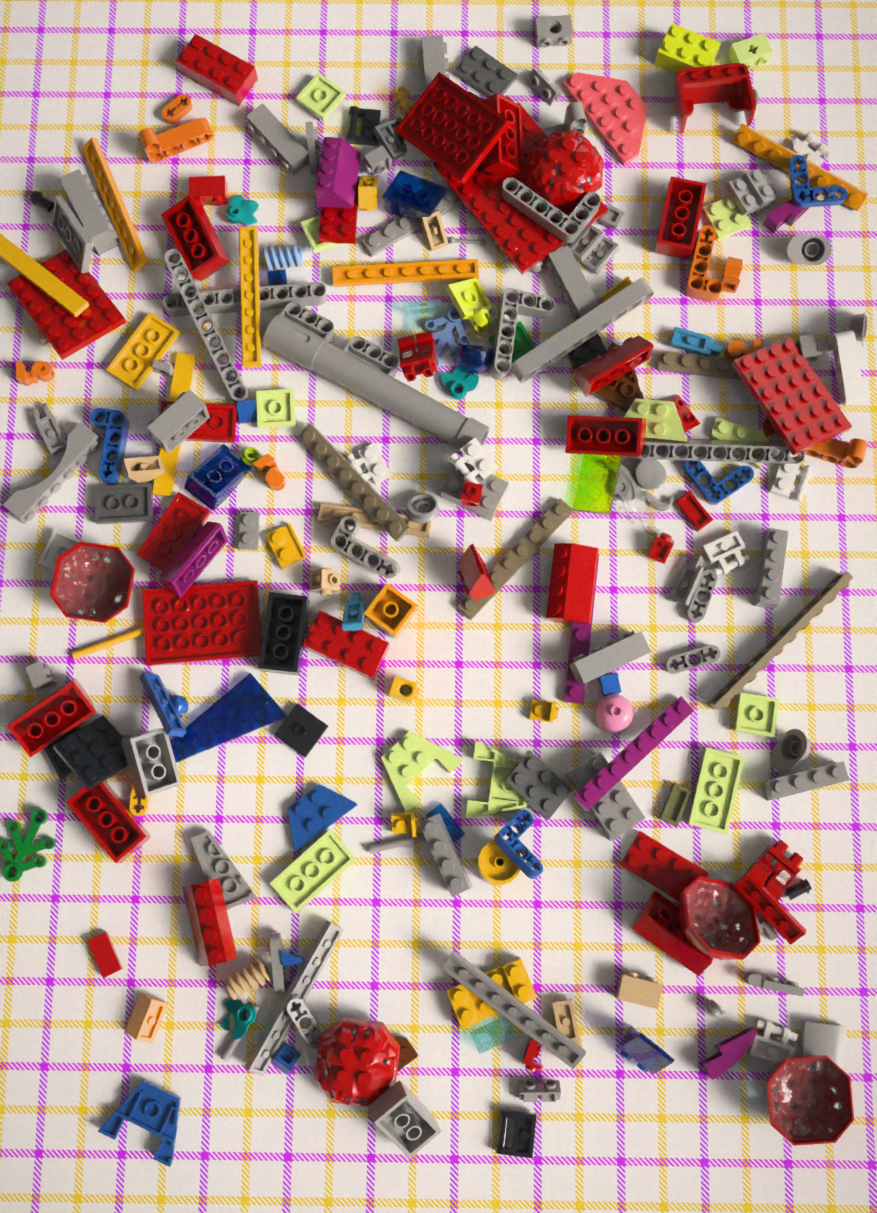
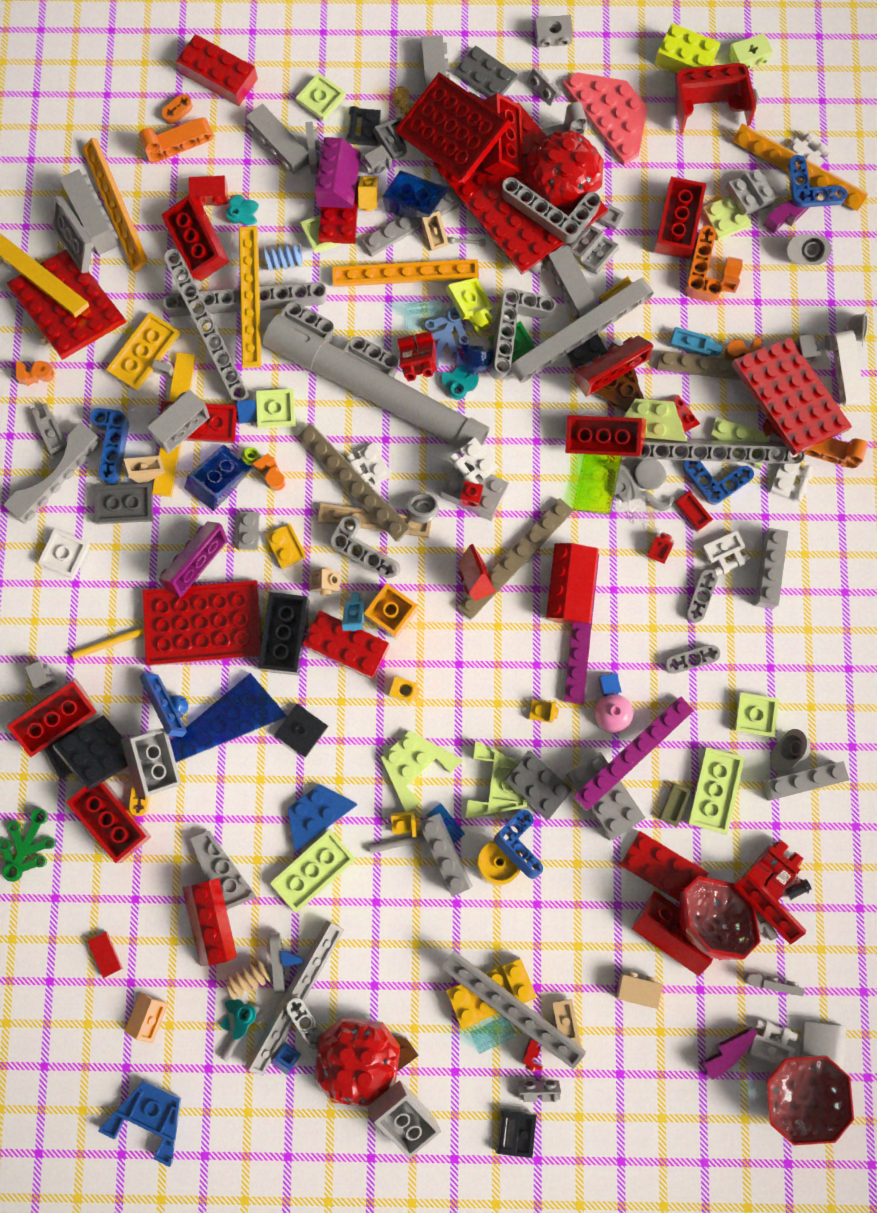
black pin [30,191,54,212] -> none
clear light blue rock [50,542,135,623] -> none
red plate [136,492,211,571] -> none
clear blue plate [267,269,287,286] -> none
light grey brick [569,630,651,686] -> none
clear blue slope [617,1025,675,1074] -> none
light grey hinge [669,554,705,606] -> none
light grey bush [705,999,726,1020] -> none
dark tan plate [708,572,854,710] -> none

